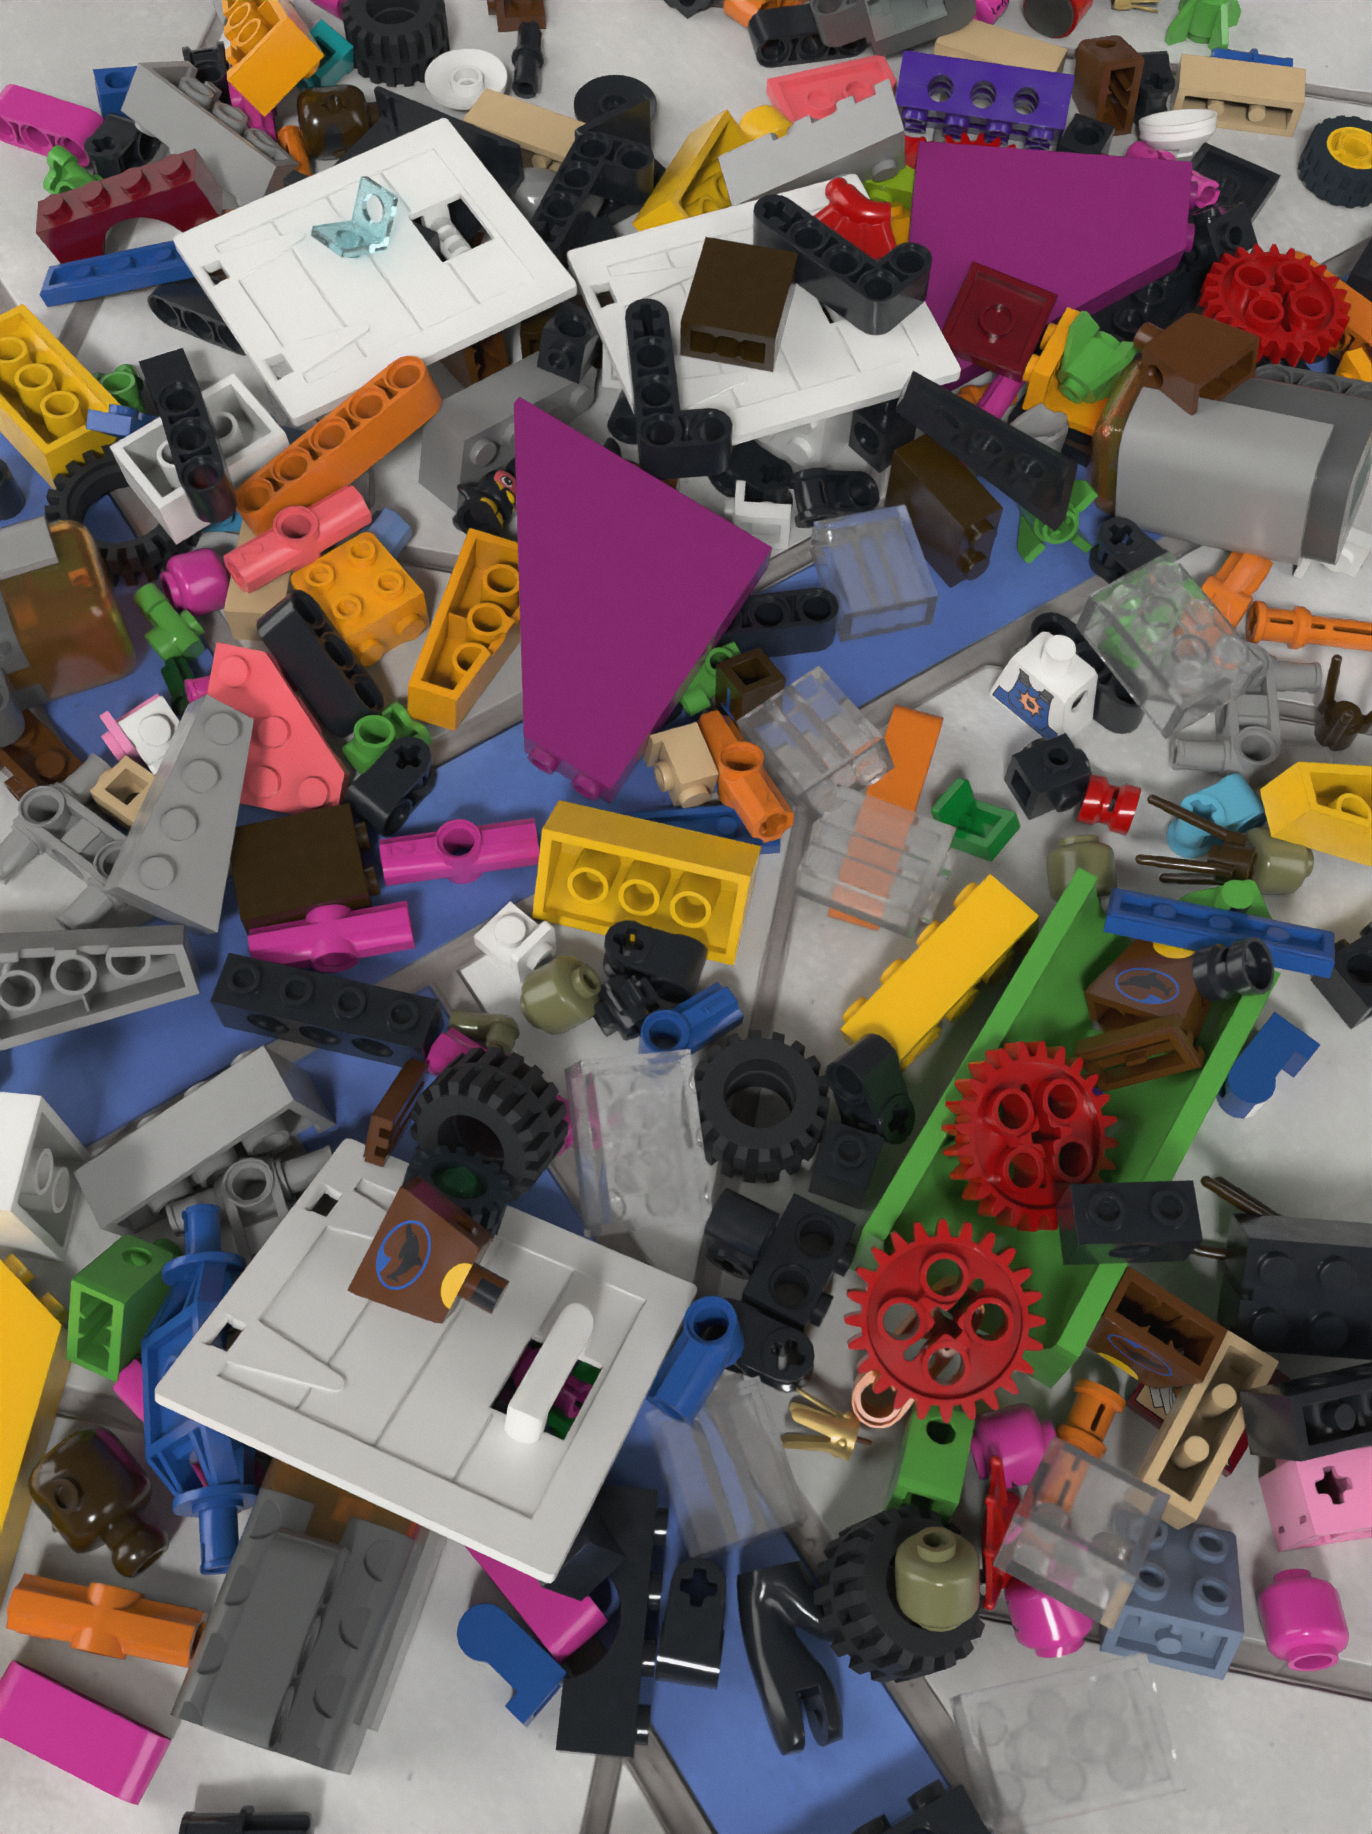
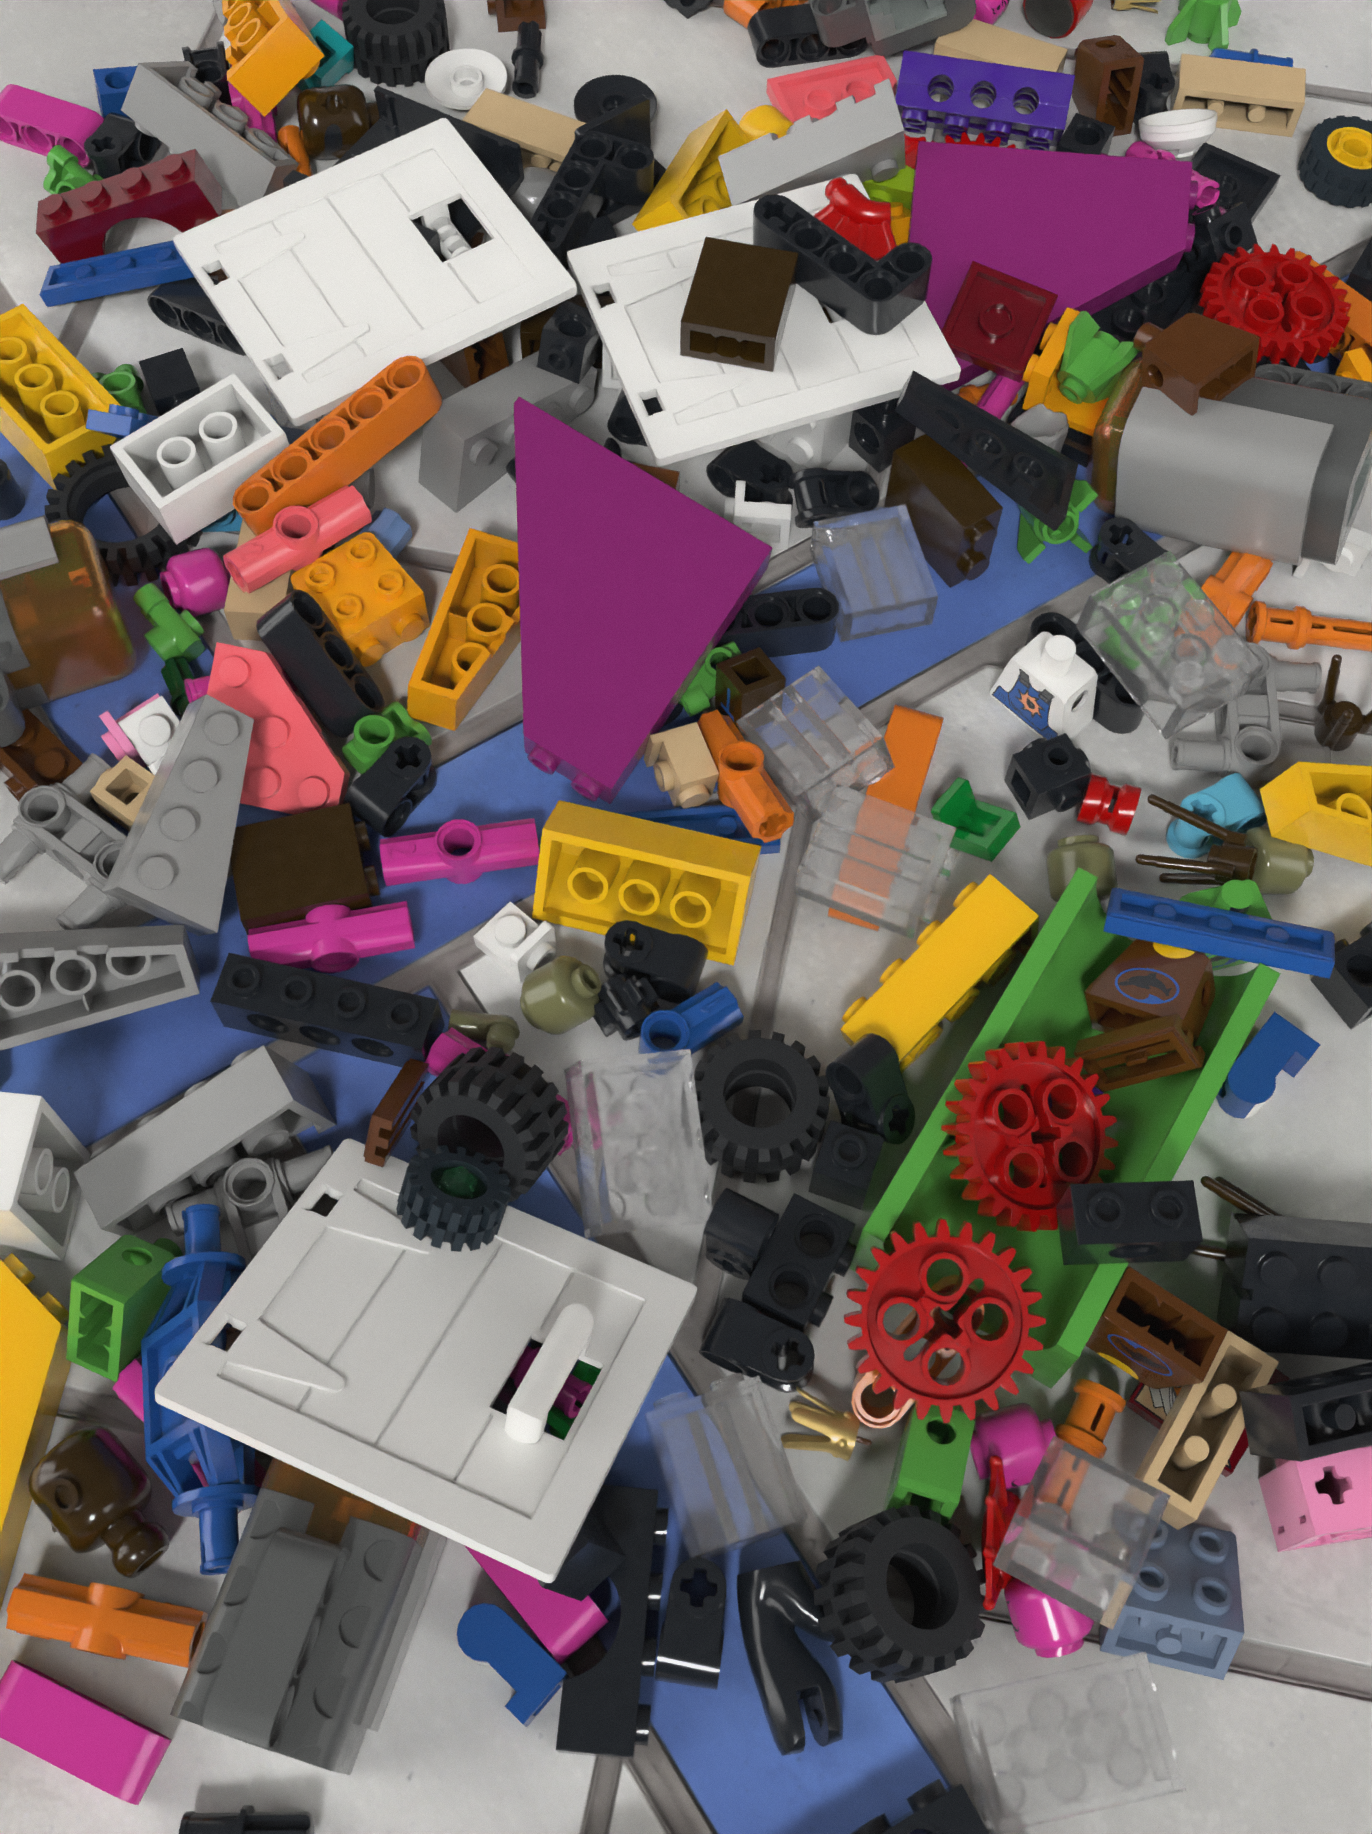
black beam [157,379,237,523] -> none
clear light blue bracket [311,176,398,258] -> none
reddish brown torso [347,1176,510,1324] -> none
black animal [452,470,517,537] -> none
black beam [625,298,733,480] -> none
blue piece [646,1296,745,1425] -> none
olive head [895,1527,980,1632] -> none
black wheel [1192,937,1274,1001] -> none
dark pink head [1258,1569,1349,1672] -> none

